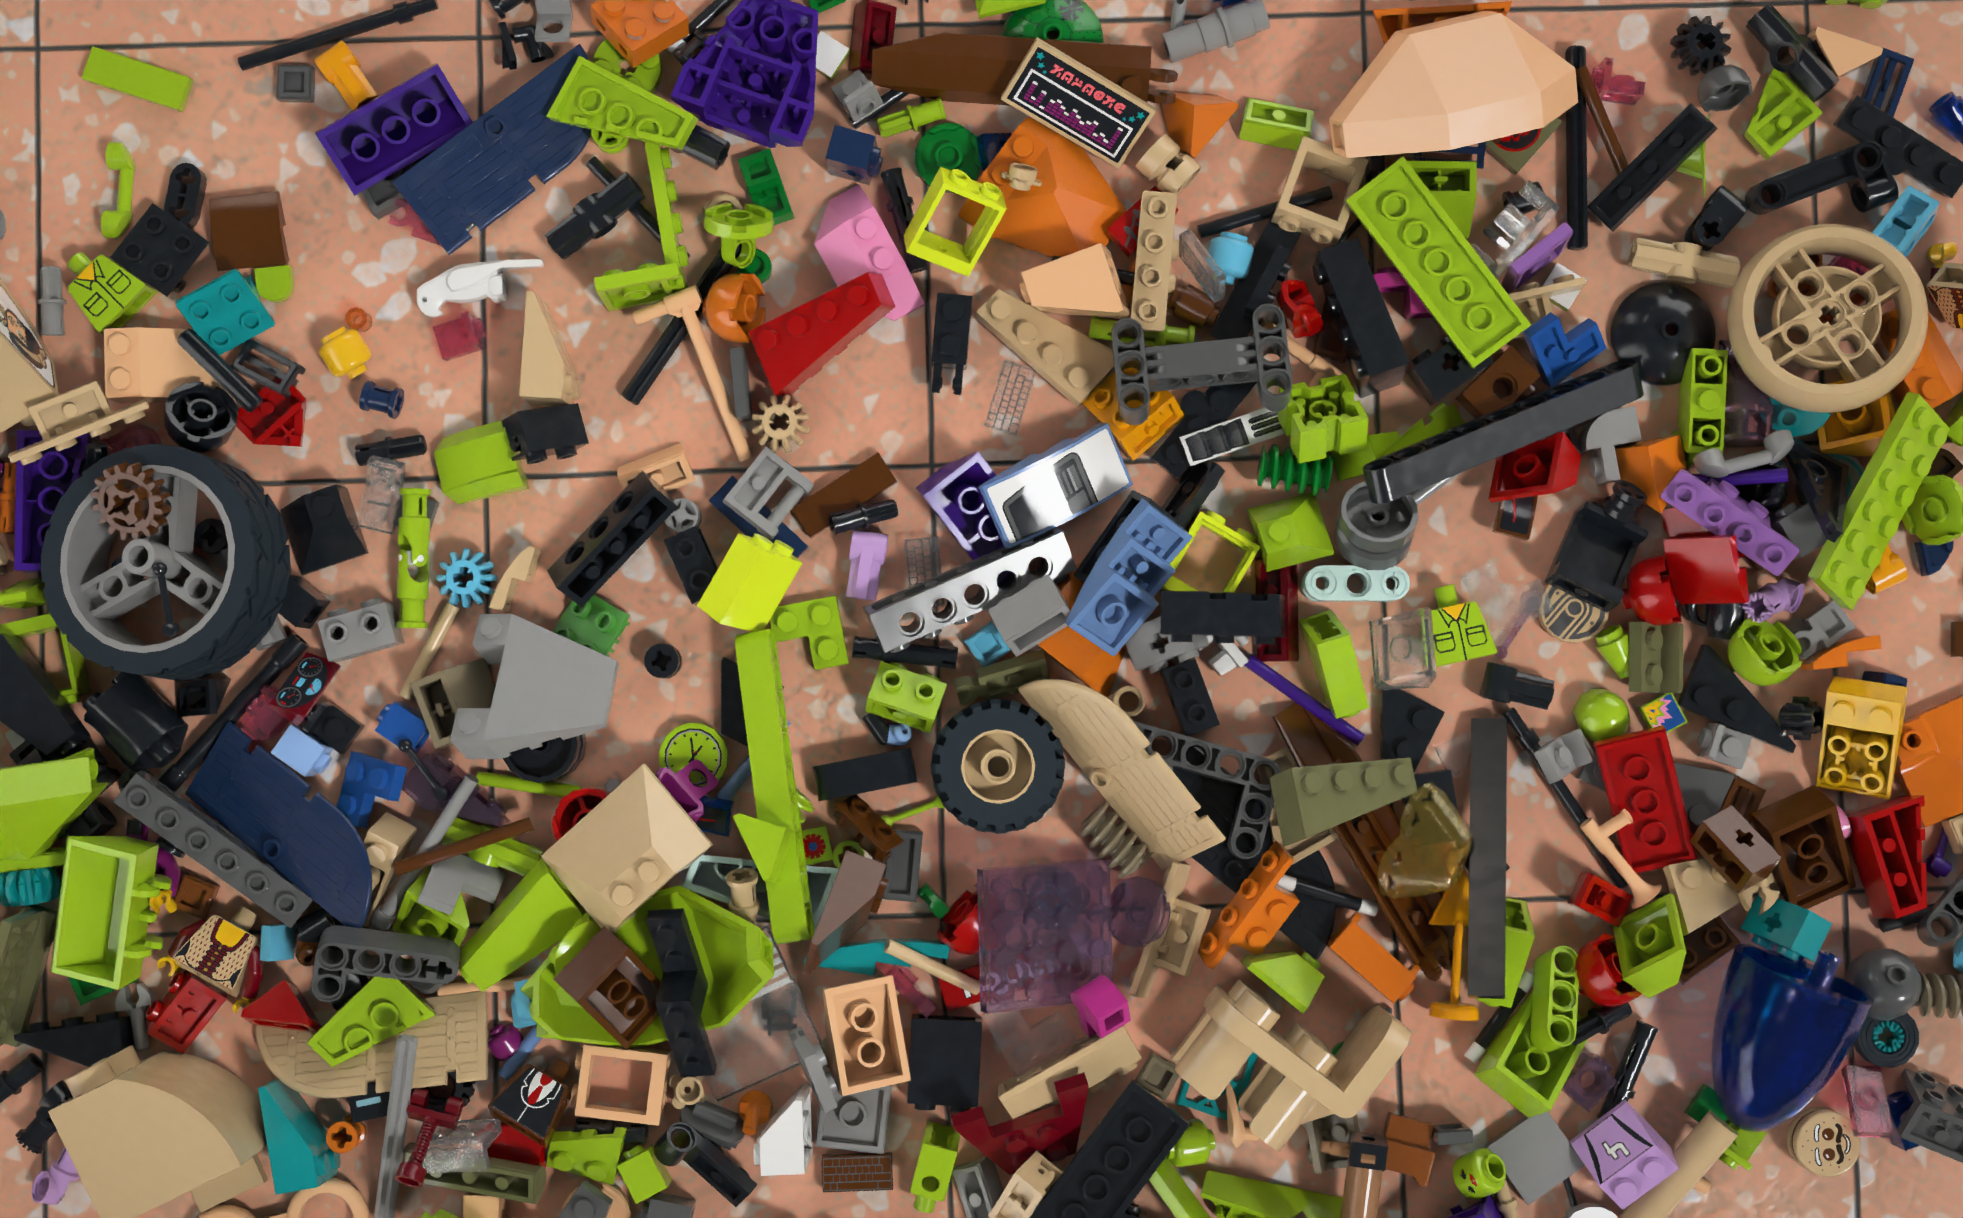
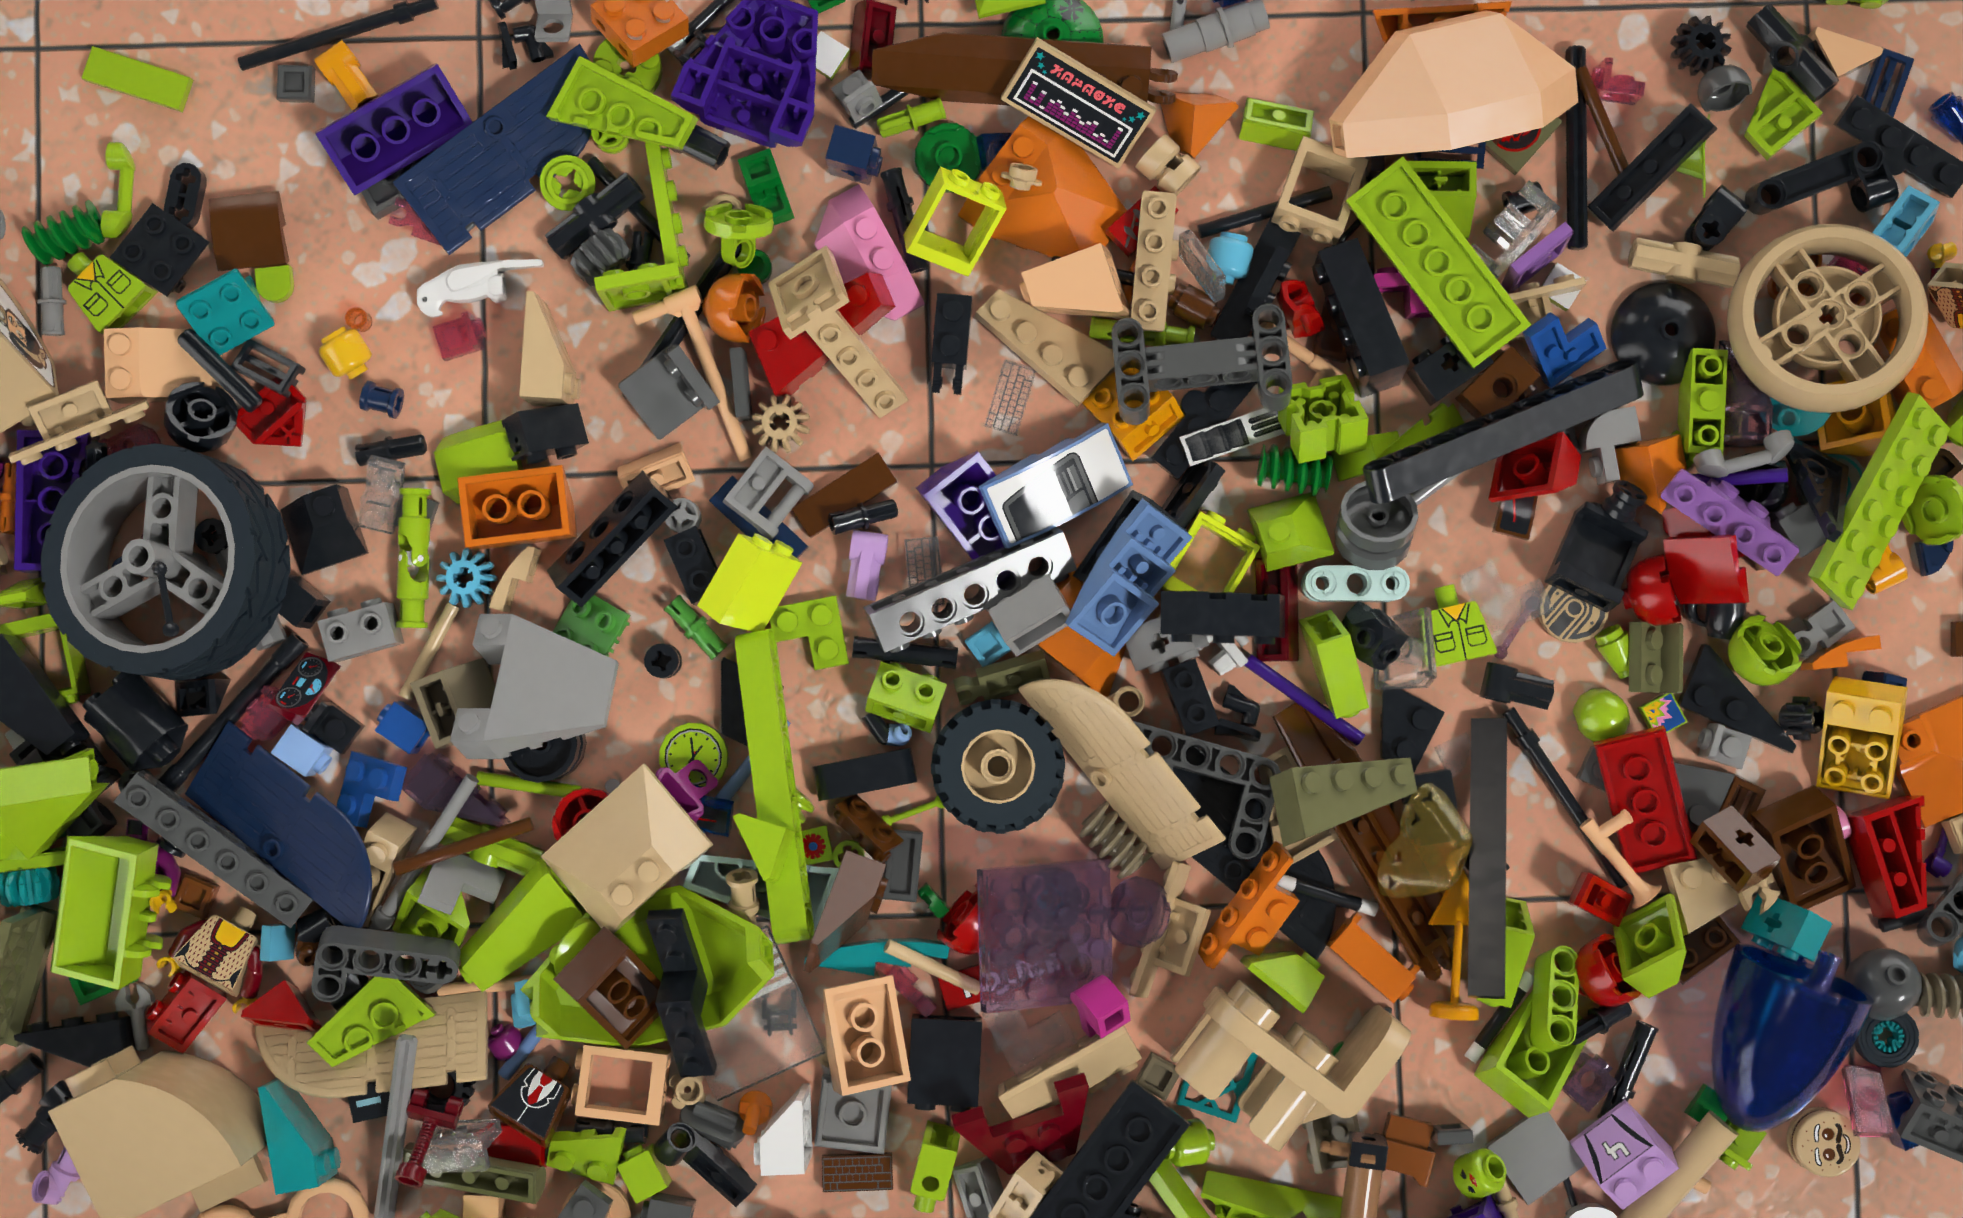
reddish brown gear [91,462,171,540] -> none
orange bush [326,1116,367,1154] -> none
black hinge [398,739,449,801] -> none
light grey plate [788,1026,838,1113] -> none
light nougat bar [1226,1083,1259,1148] -> none
light grey bracket [1533,729,1596,784] -> none
lavender connector [1742,577,1805,623] -> none
none -> green piece [22,200,105,265]
none -> orange slope [457,465,577,550]
none -> lime gear [540,155,596,211]
none -> dark grey gear [570,228,631,286]
none -> dark grey bracket [618,344,720,440]
none -> black pin [625,231,655,271]
none -> bright green pin [664,595,728,660]
none -> tan bracket [768,246,908,419]
none -> black piece [1214,684,1261,742]
none -> black hand [1342,601,1409,671]

